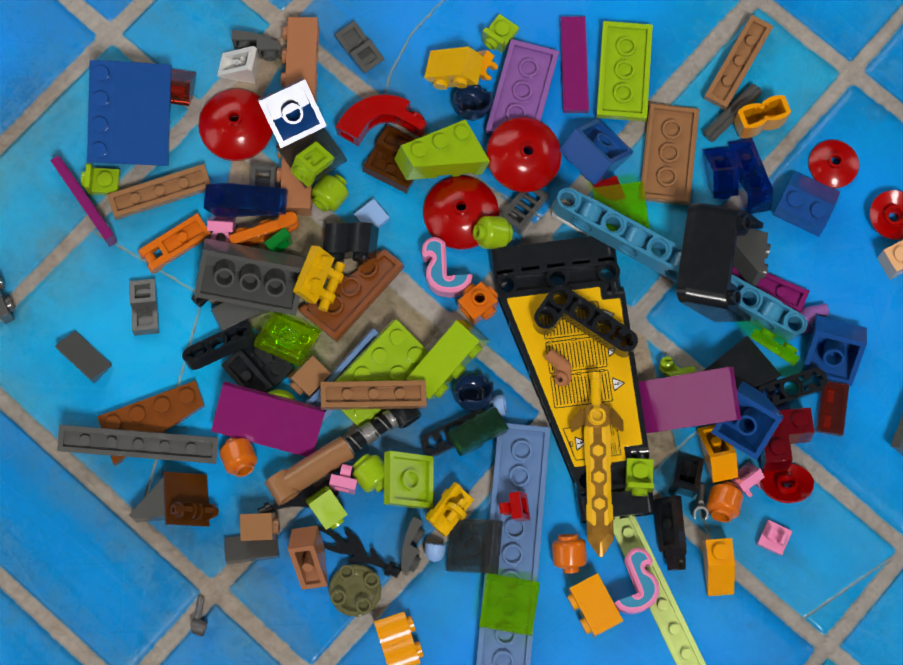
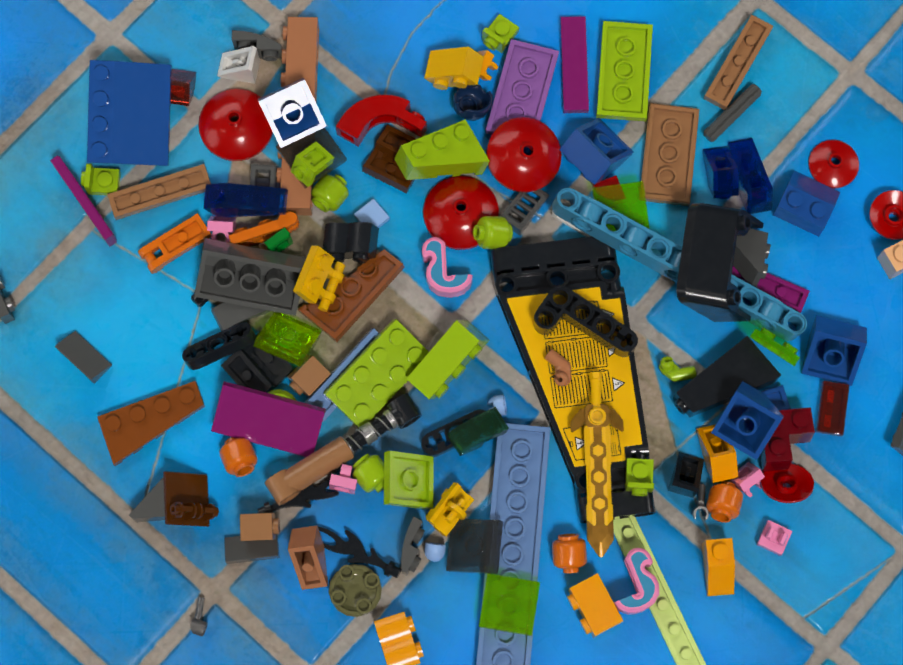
dark grey plate [57,425,218,464] -> none
dark grey slope [129,279,159,336] -> none
lime brick [305,485,348,530] -> none
medium nougat plate [320,380,427,410] -> none
dark grey slope [334,21,385,74] -> none
dark blue hair [454,374,494,411] -> none
orange brick [457,282,498,326] -> none
red tile [499,491,530,522] -> none
magenta tile [639,367,741,433] -> none
black hinge [654,495,687,571] -> none
light orange brick [733,95,791,138] -> none
black beam [757,368,828,407] -> none
medium lavender arm [797,303,829,334] -> none

